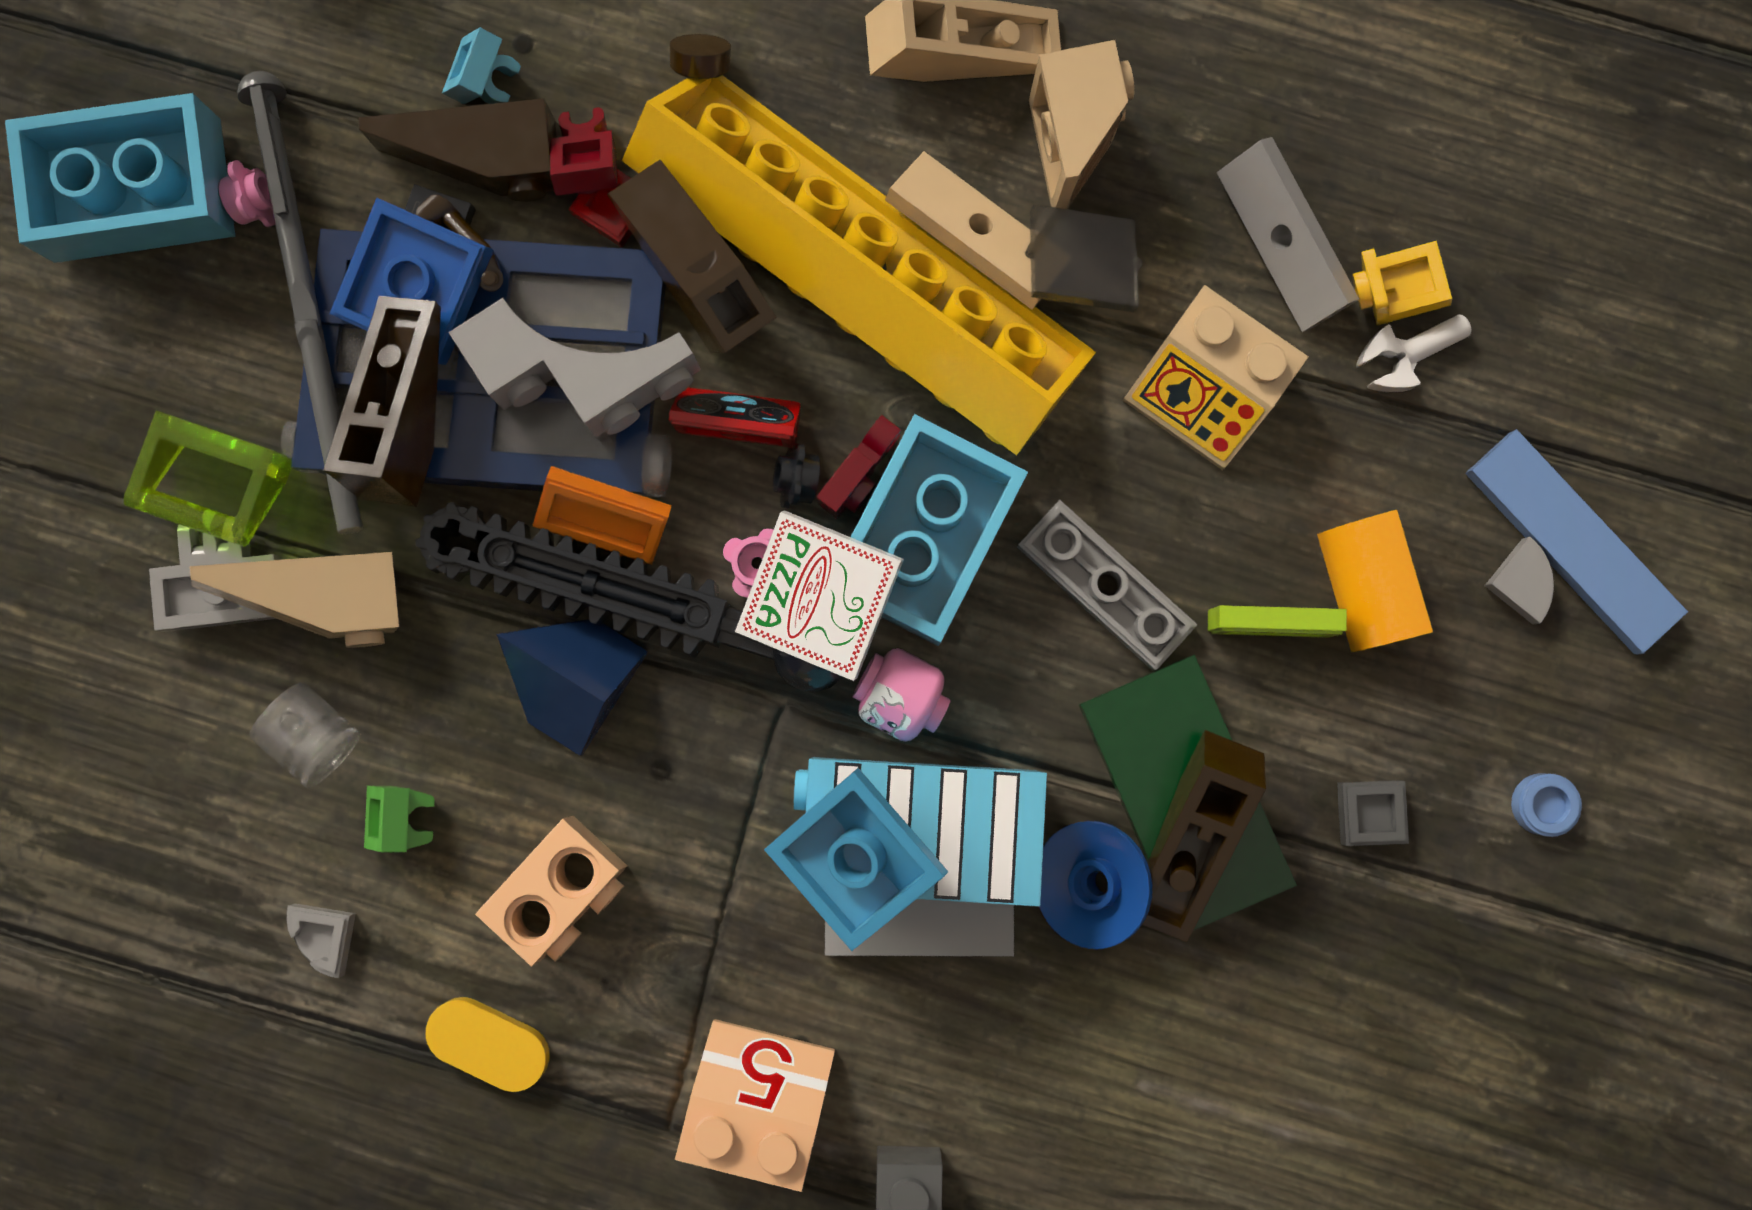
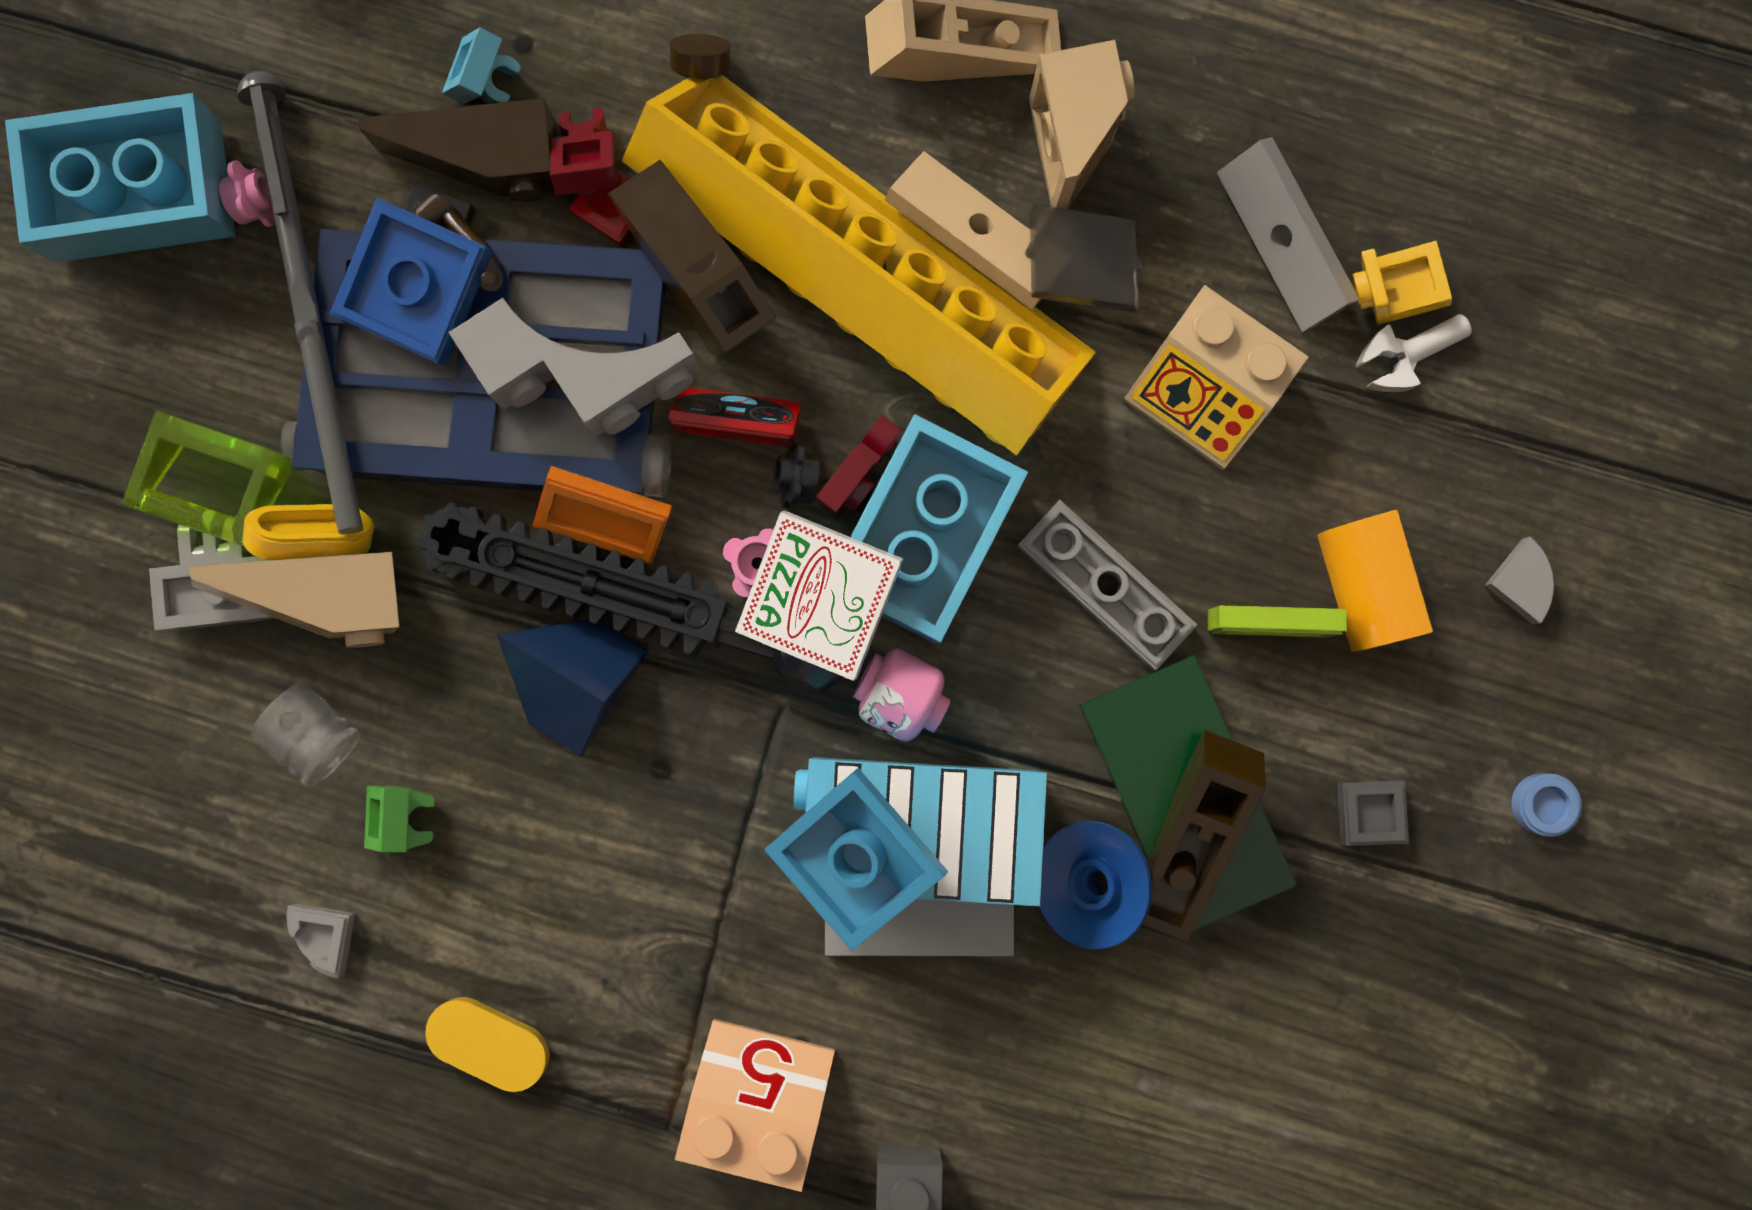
dark brown slope [323,296,441,507] -> none
light nougat brick [475,816,628,967] -> none
medium blue tile [1465,429,1688,654] -> none
none -> yellow tile [242,504,374,561]

